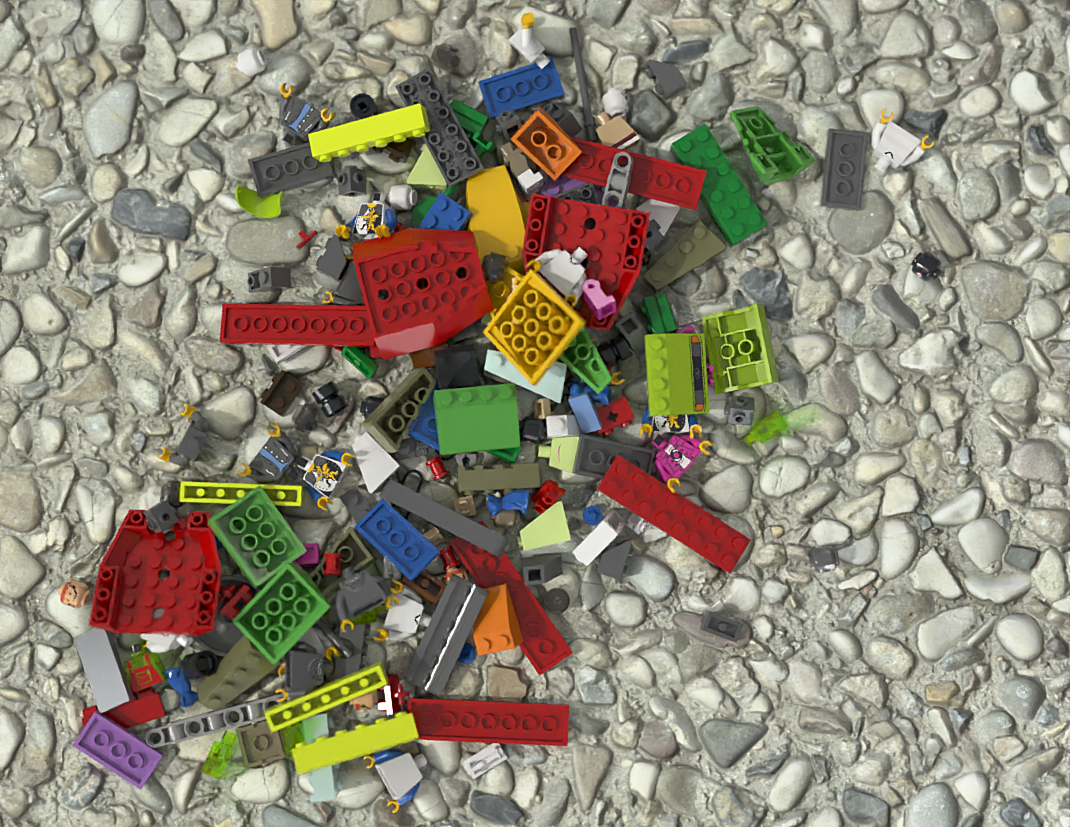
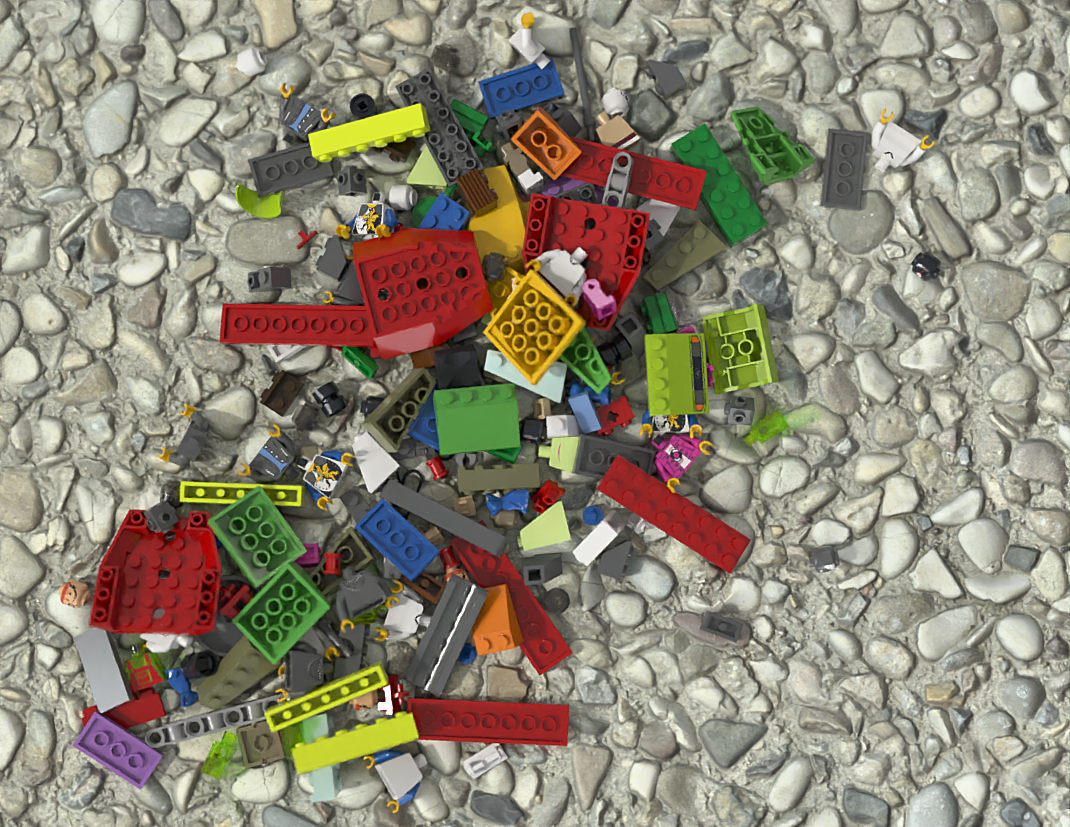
none -> reddish brown brick [456,168,498,218]

